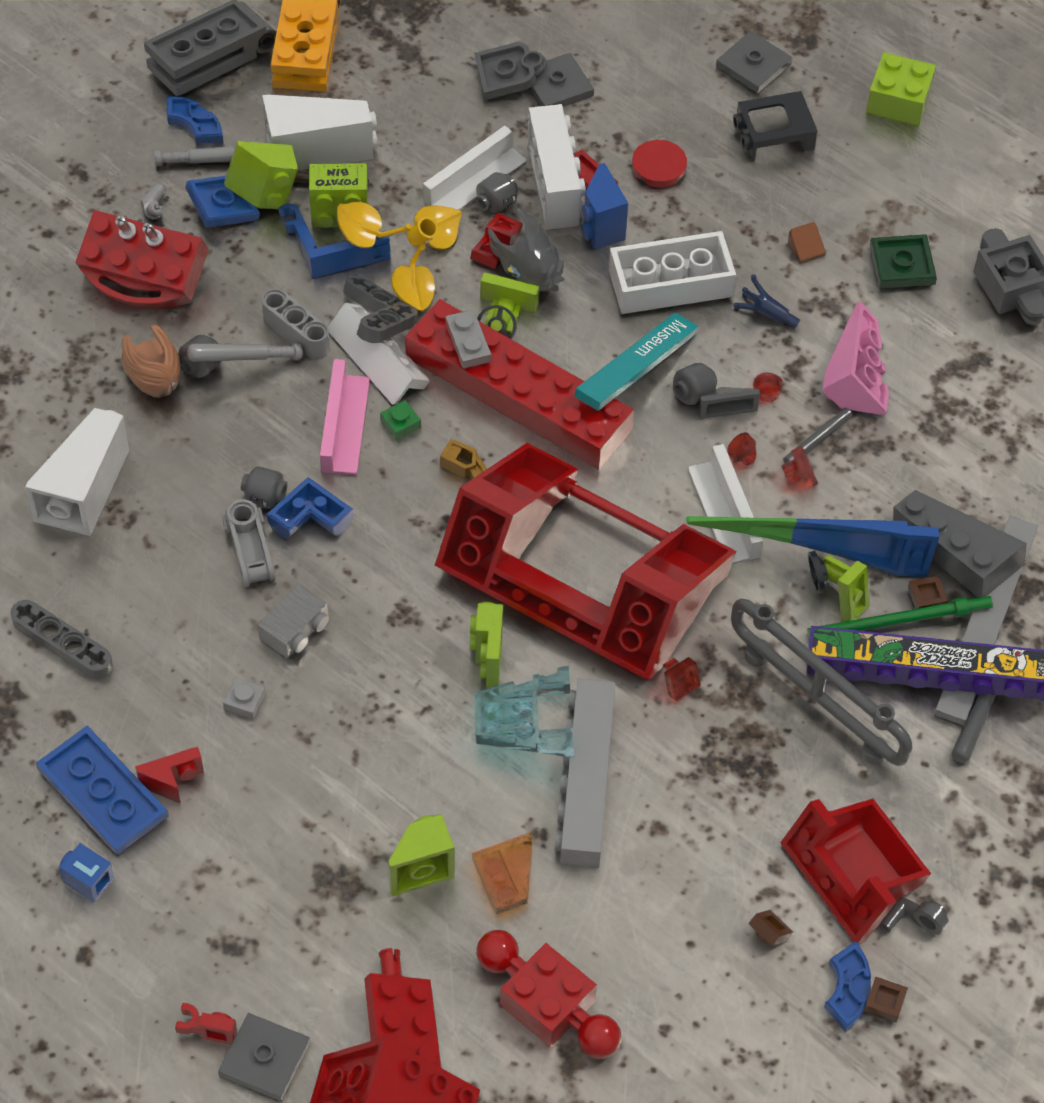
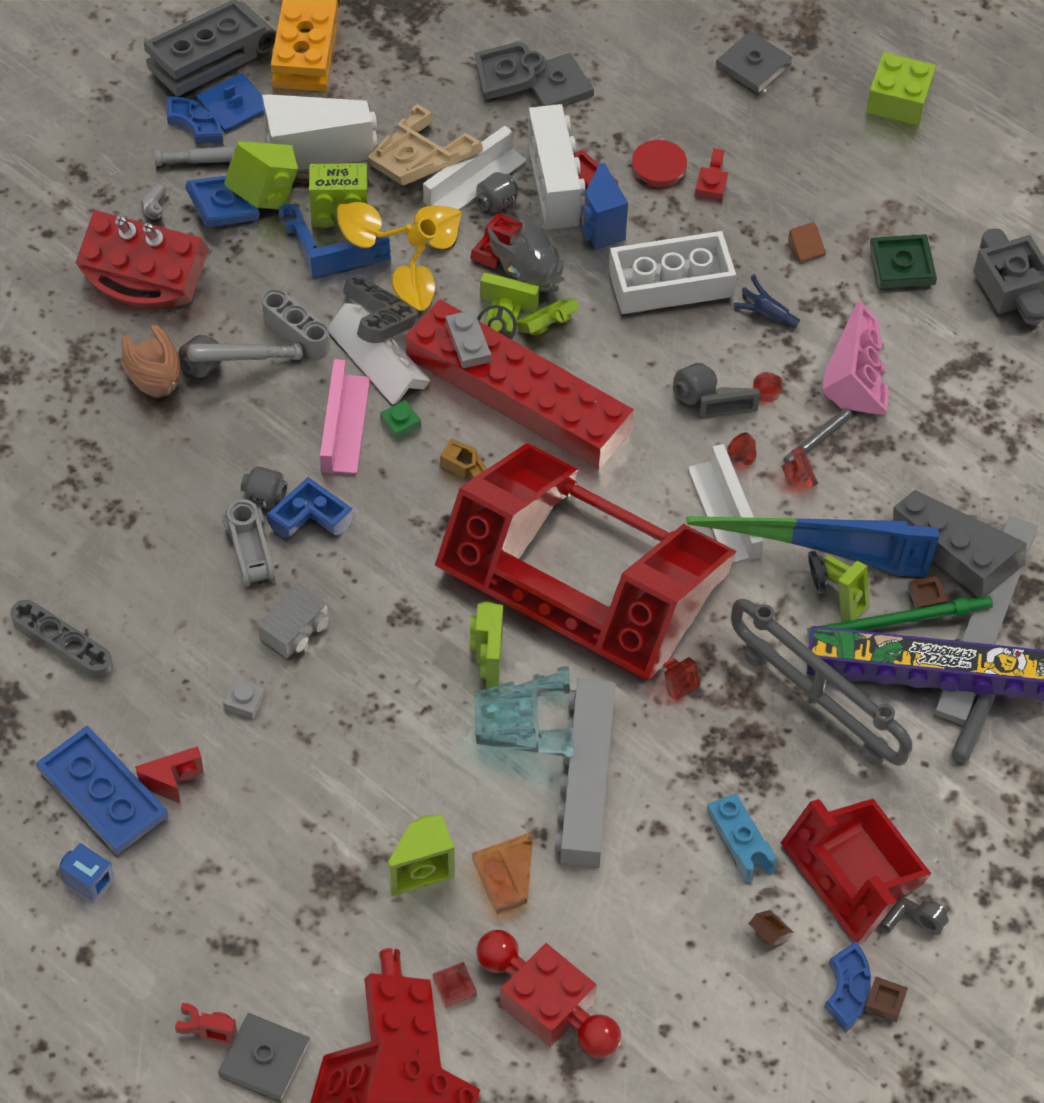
white slope [25,408,129,536] -> none
teal tile [574,312,699,411] -> none
black window [733,91,818,161] -> none
none -> blue piece [196,73,264,132]
none -> tan wing [368,104,483,186]
none -> clear red tile [432,962,477,1008]
none -> lime plate [516,298,580,336]
none -> red plate [695,148,728,201]
none -> dark azure plate [707,793,777,883]

